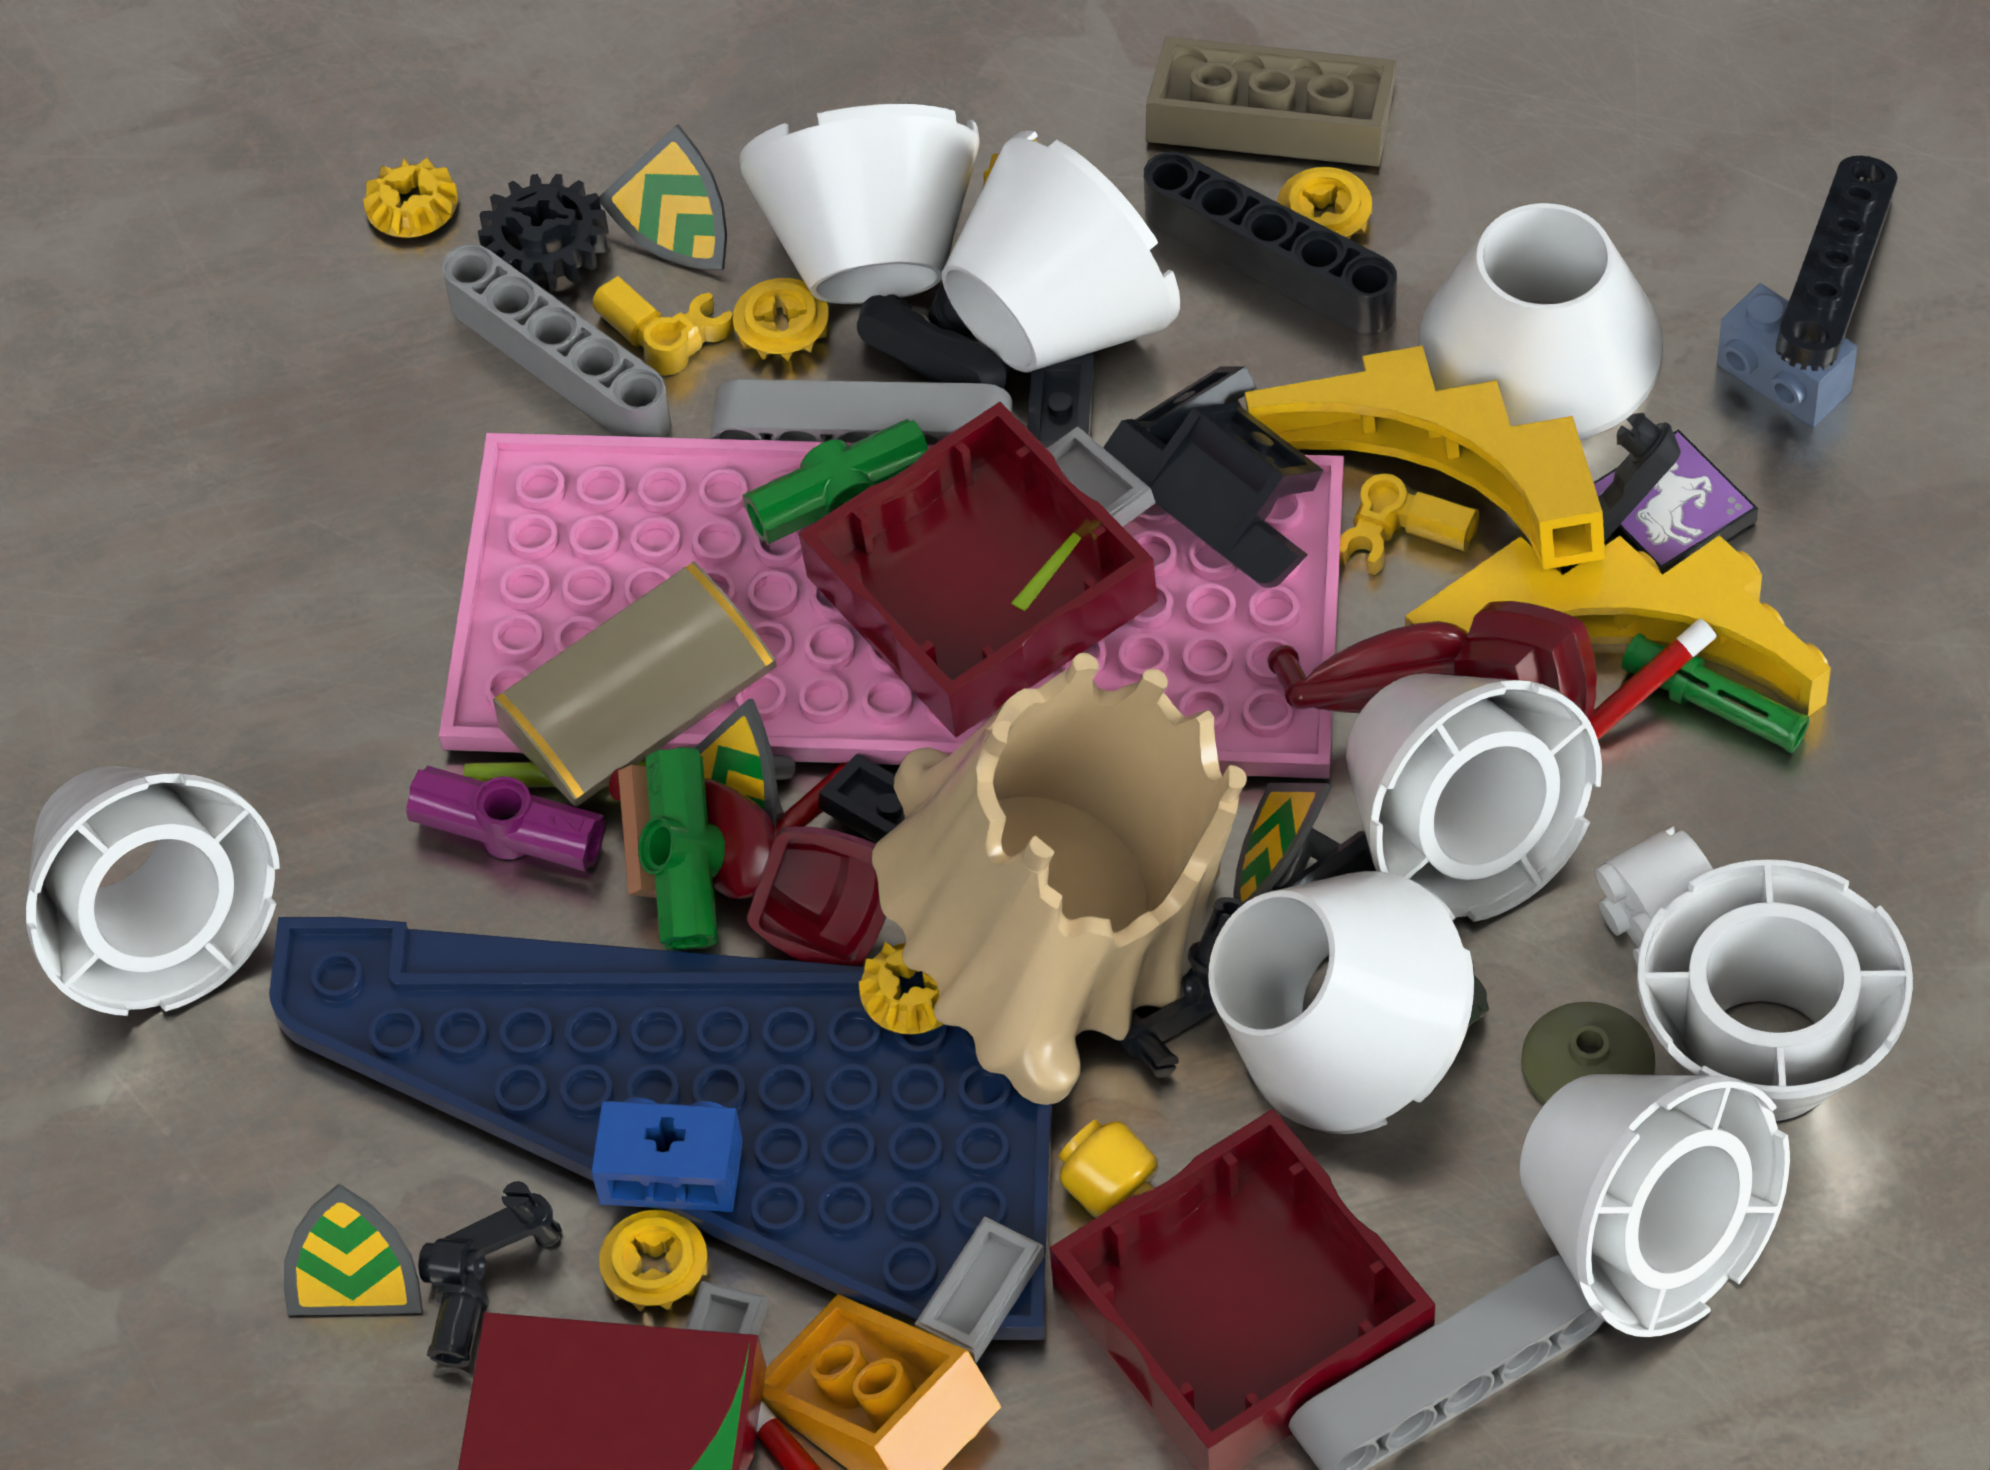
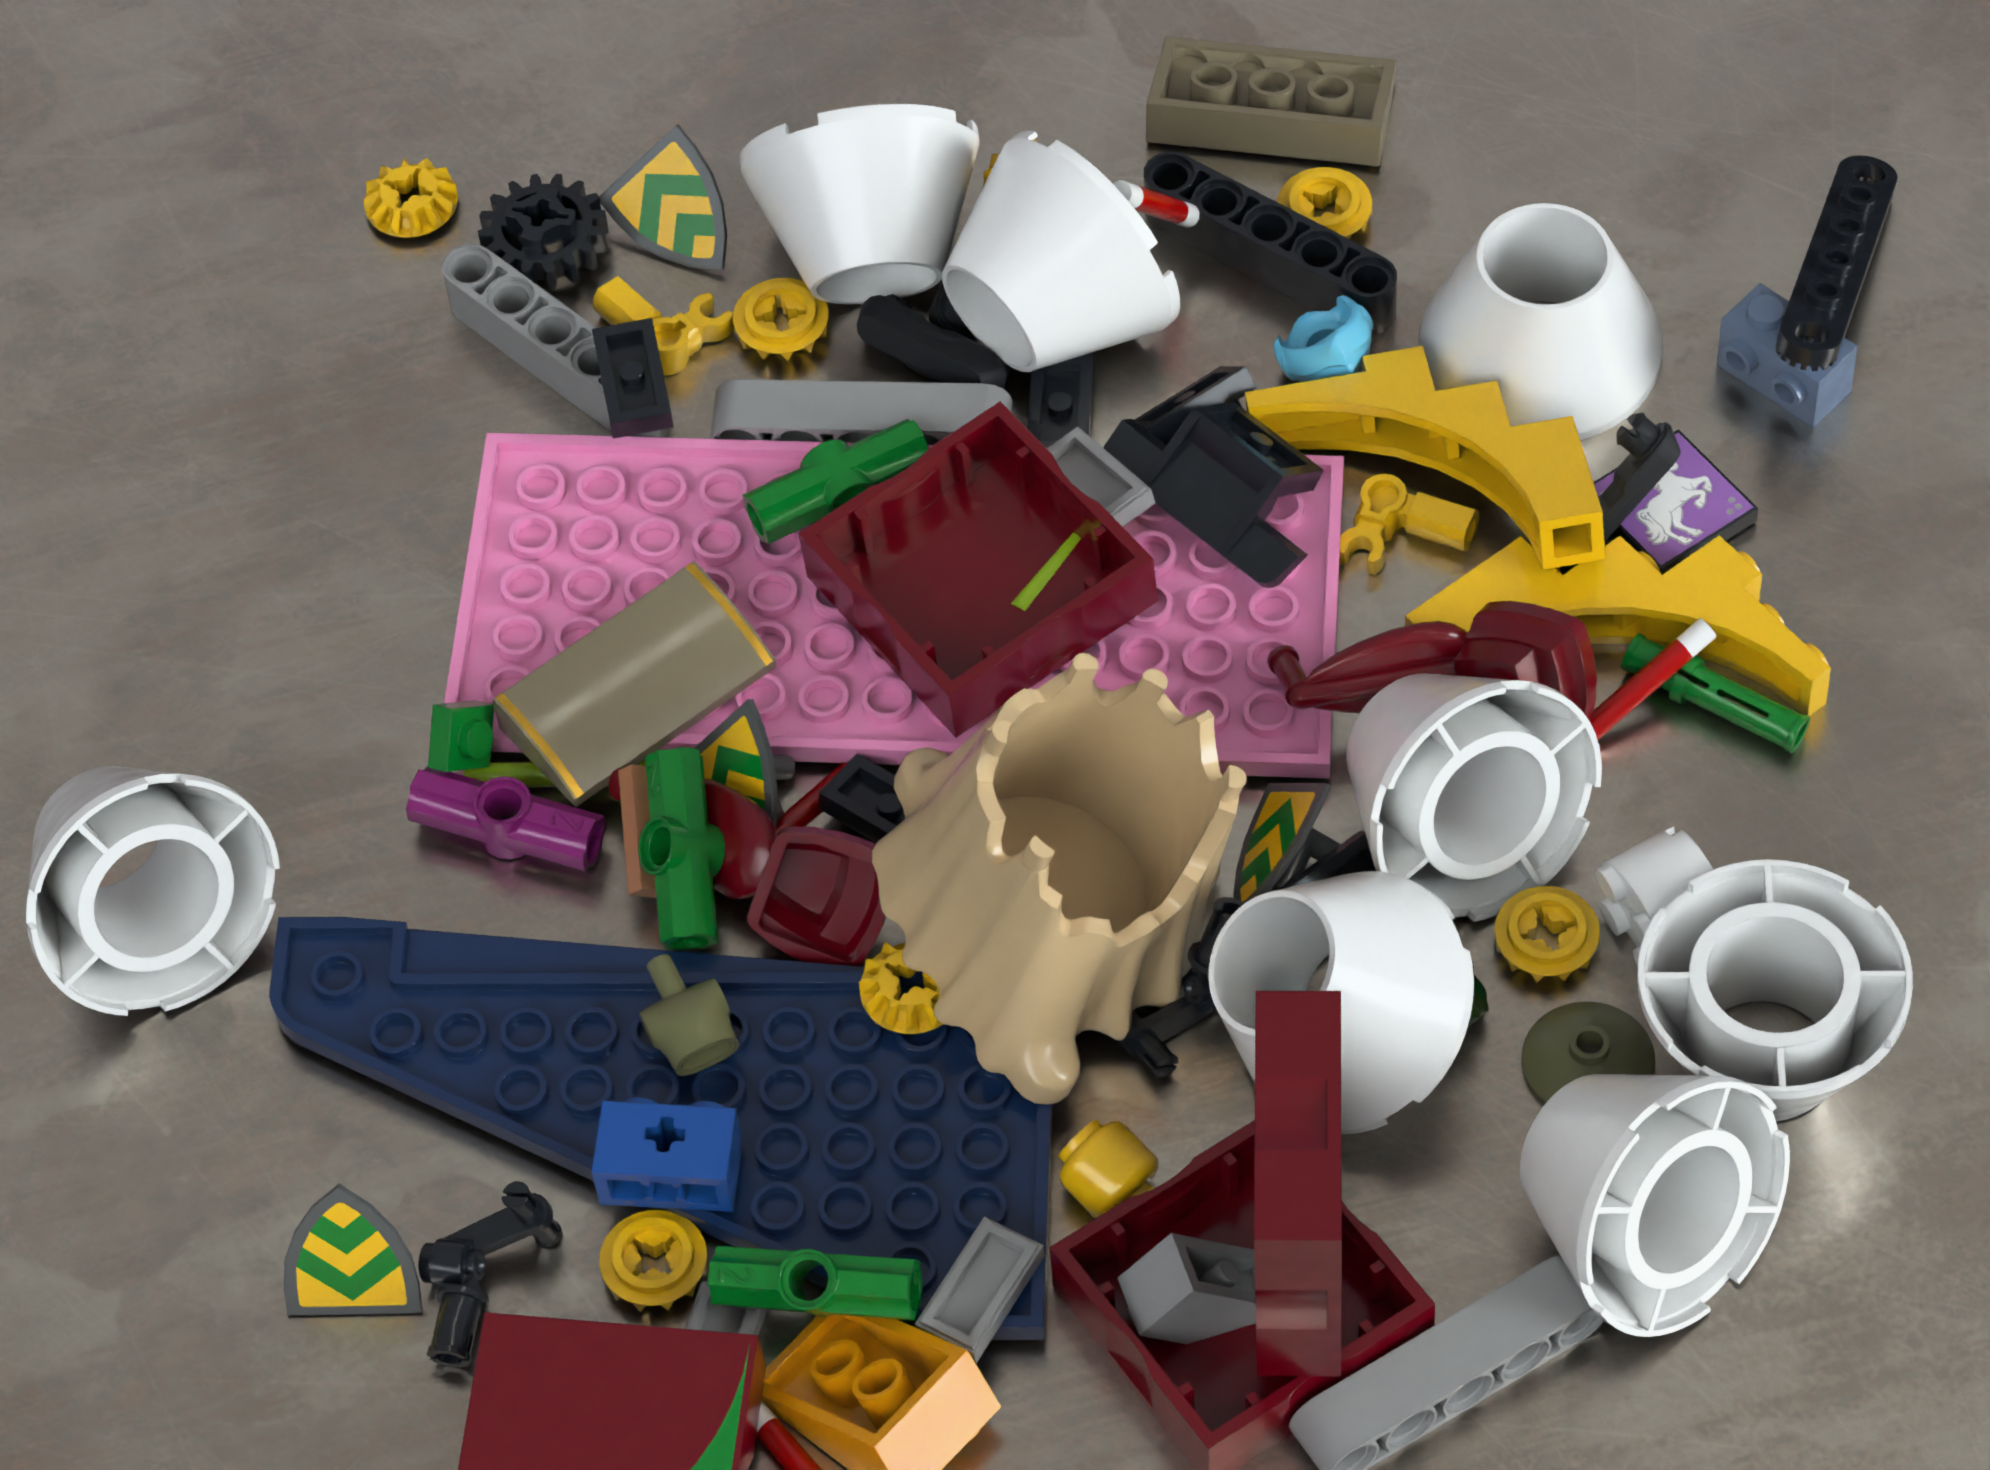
none -> green plate [428,700,494,772]
none -> black plate [592,318,674,439]
none -> olive piece [638,954,739,1076]
none -> green piece [707,1246,923,1320]
none -> red bar [1113,180,1199,227]
none -> light grey slope [1118,1233,1256,1345]
none -> dark red tile [1254,991,1342,1376]
none -> medium azure hair [1273,295,1373,382]
none -> yellow gear [1494,886,1600,983]

